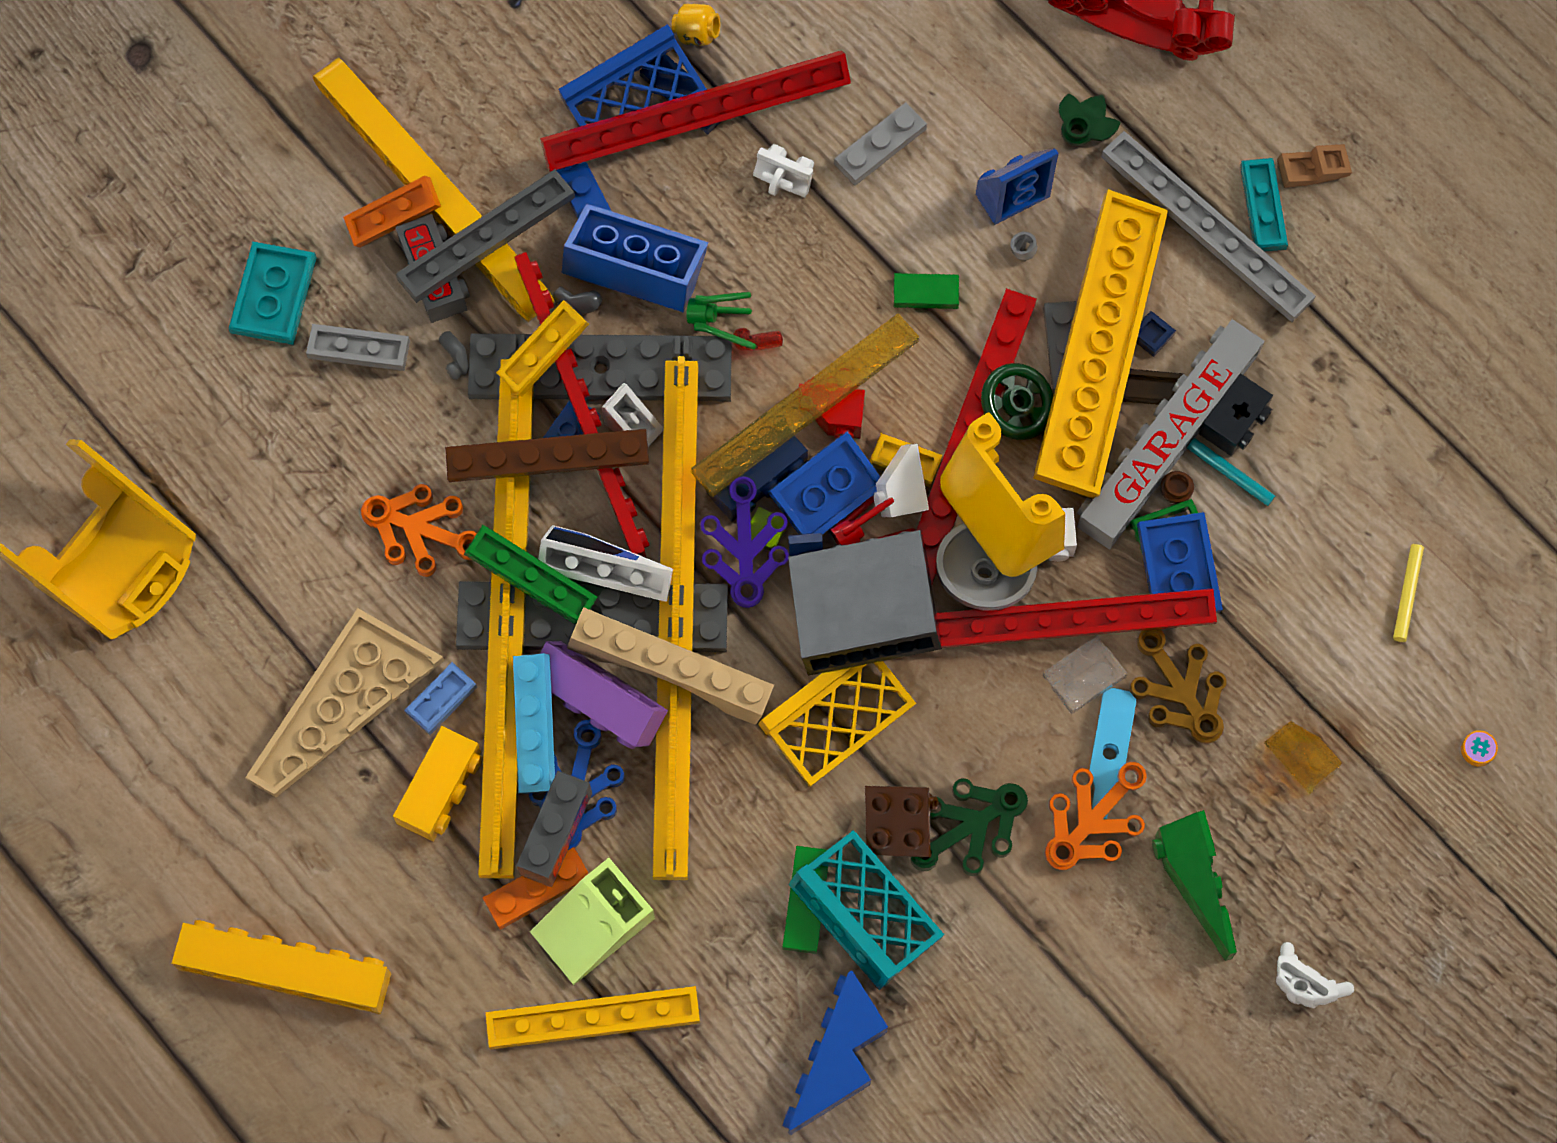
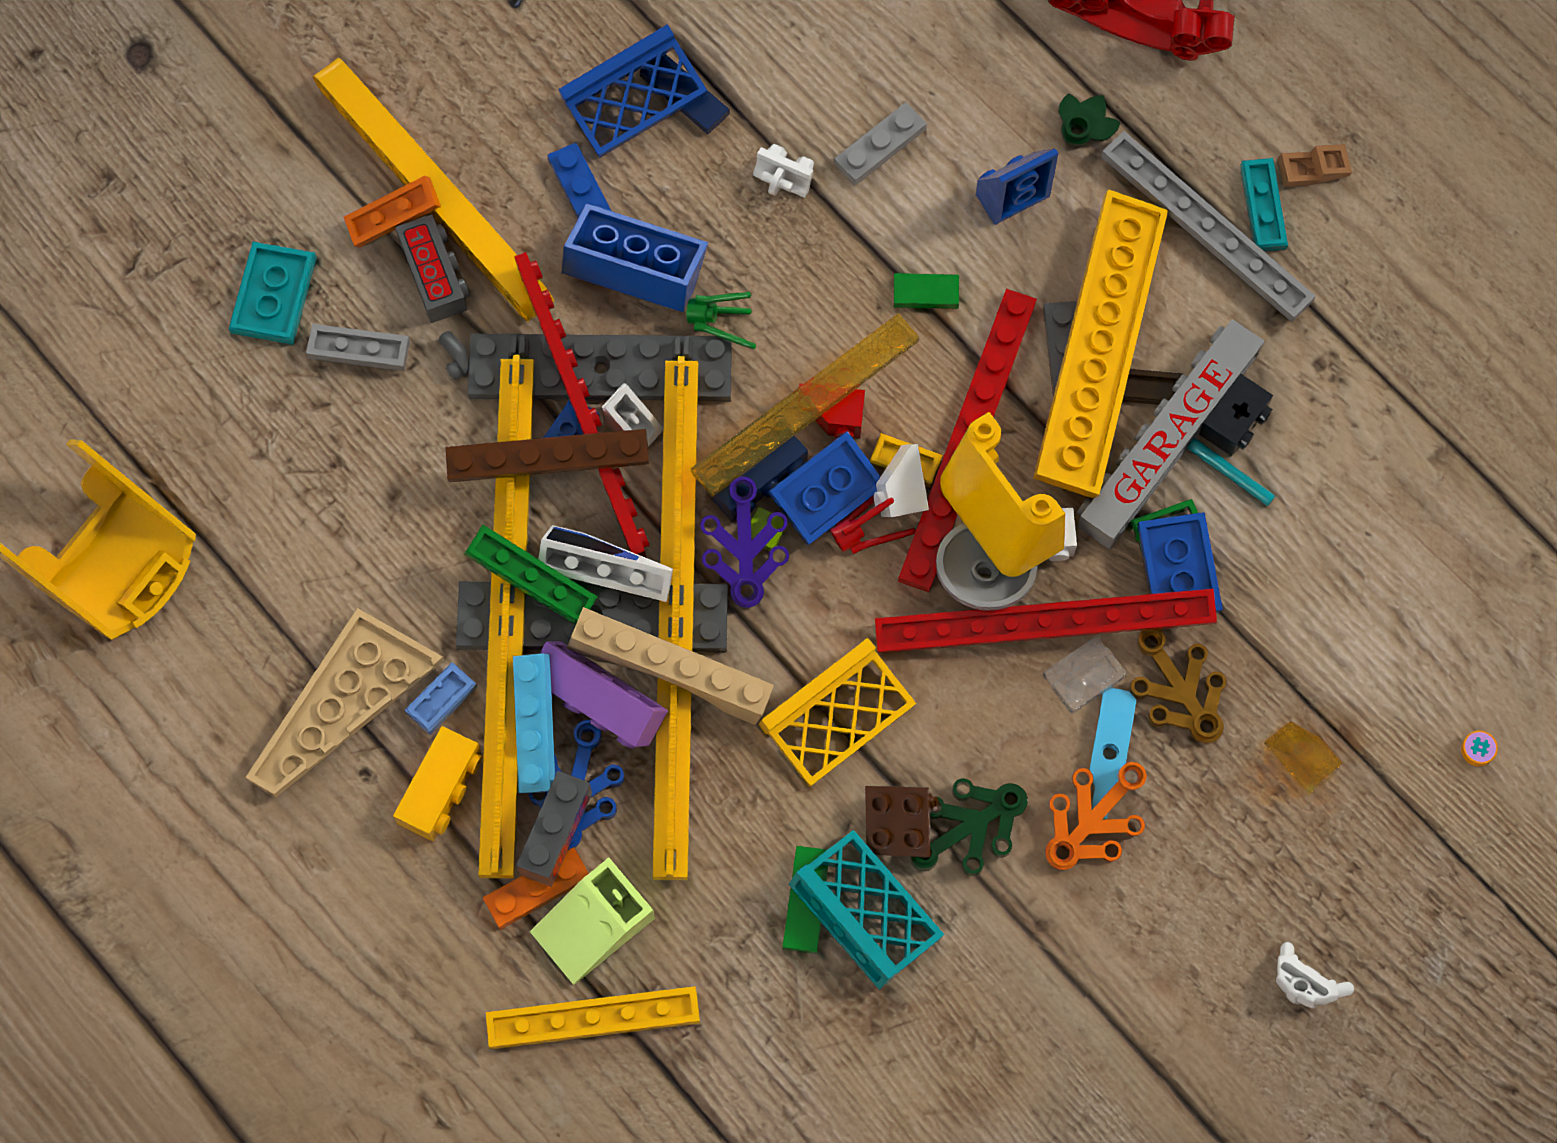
yellow brick [171,920,391,1014] -> none
orange plant [361,484,477,577] -> none
dark grey plate [396,169,575,303] -> none
yellow tile [496,300,589,397] -> none
red plate [540,50,851,172] -> none
dark grey arm [552,286,602,315] -> none
yellow head [672,4,721,46] -> none
clear red arm [733,328,783,351] -> none
blue slope [782,971,888,1135] -> none
brick [788,530,942,676] -> none
dark blue tile [788,533,823,557] -> none
dark green plate [981,363,1054,440] -> none
light grey hinge [1010,232,1037,261] -> none
dark blue tile [1136,311,1176,357] -> none
green wedge [1152,810,1237,961] -> none
reddish brown plate [1160,471,1194,504] -> none
light yellow bar [1393,544,1424,642] -> none

